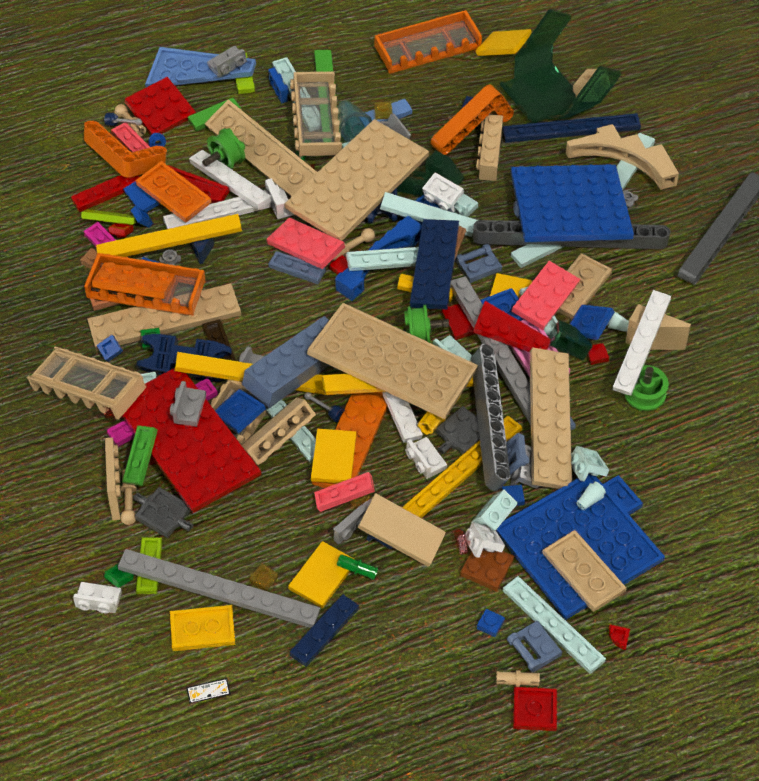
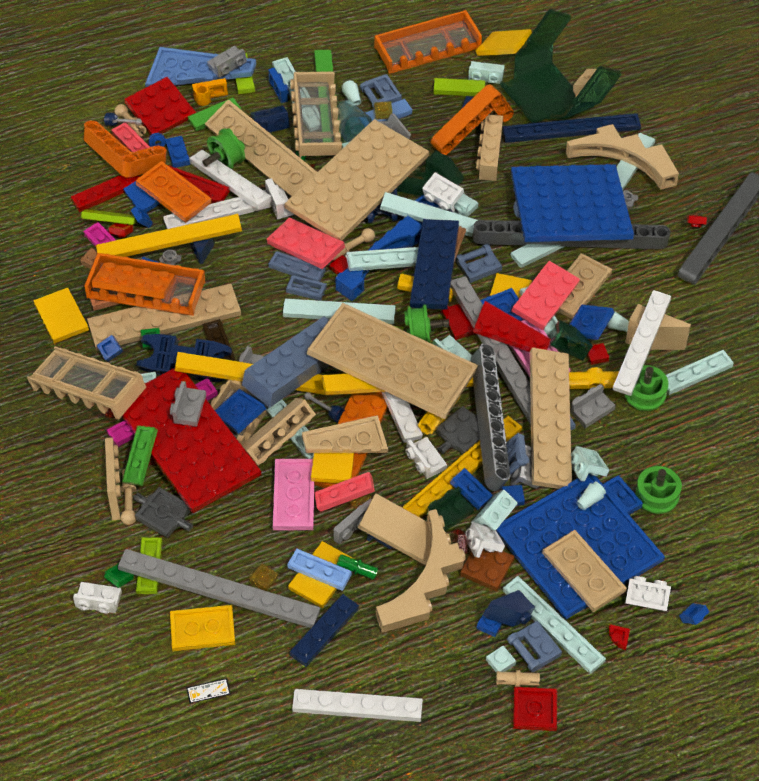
none -> yellow tile [33,288,89,344]
none -> blue plate [166,136,190,168]
none -> light orange plate [192,78,228,106]
none -> dark blue bracket [250,105,290,132]
none -> bright pink plate [273,459,314,530]
none -> light aqua tile [283,299,395,324]
none -> sand blue tile [286,275,327,301]
none -> light blue tile [287,549,352,591]
none -> white plate [292,689,423,722]
none -> tan wing [302,415,388,453]
none -> light aqua cone [342,80,361,107]
none -> sand blue plate [360,74,402,109]
none -> tan arch [375,509,466,633]
none -> clear green bracket [427,487,474,532]
none -> lime tile [434,78,485,96]
none -> blue plate [450,468,493,510]
none -> light aqua bracket [468,61,505,84]
none -> dark blue slope [484,590,535,627]
none -> light aqua plate [486,646,516,672]
none -> yellow piece [569,367,619,390]
none -> light grey bracket [571,384,615,429]
none -> white bracket [625,576,671,611]
none -> bright green wheel [635,466,682,514]
none -> light aqua tile [666,350,734,395]
none -> blue plate [679,603,709,625]
none -> red plate [687,215,707,227]

